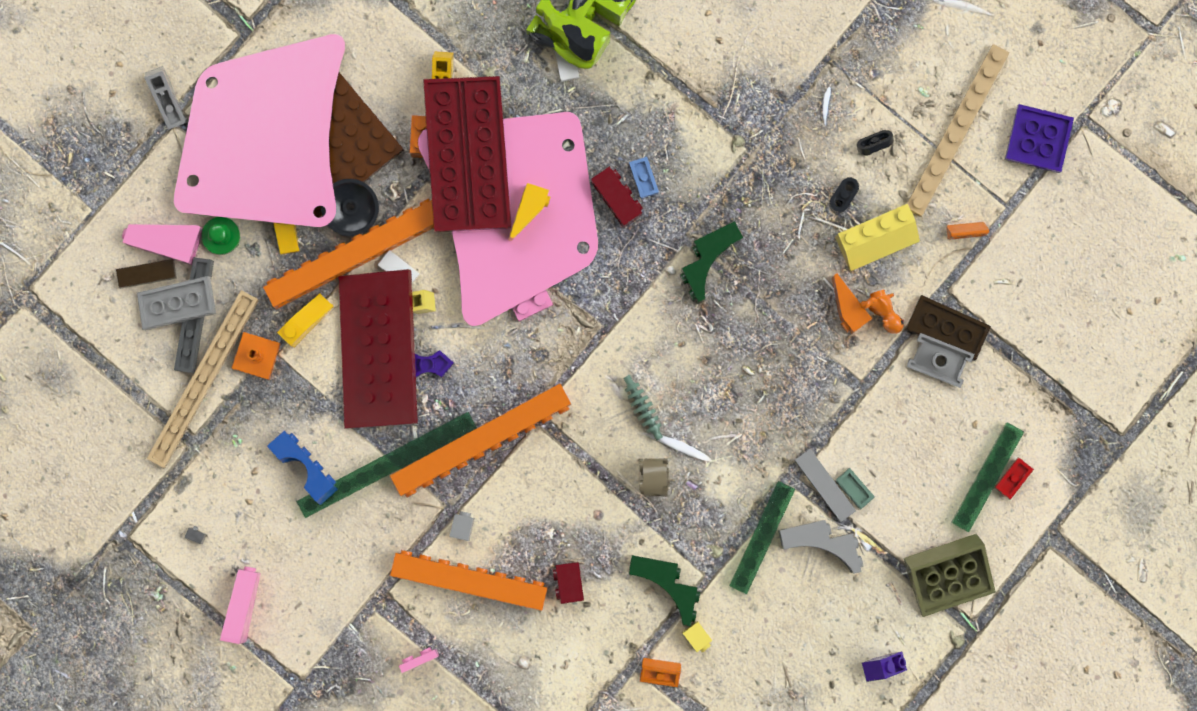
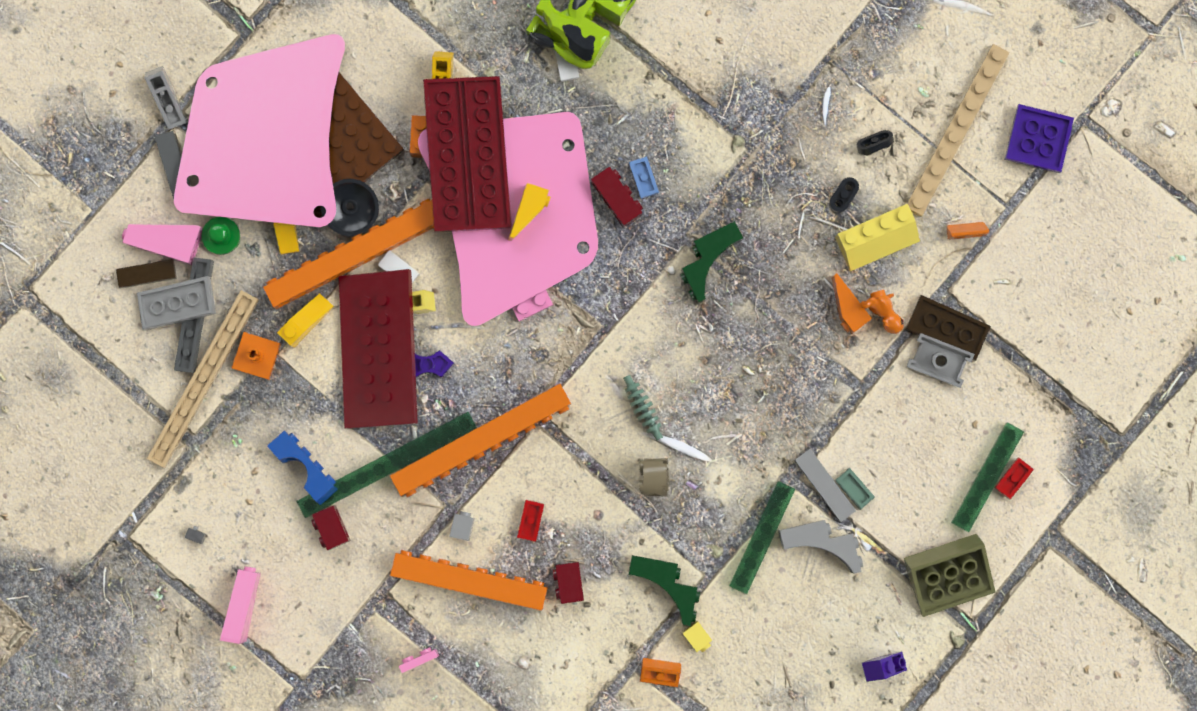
none -> dark grey tile [154,131,190,199]
none -> dark red brick [311,505,351,550]
none -> red plate [517,500,545,542]

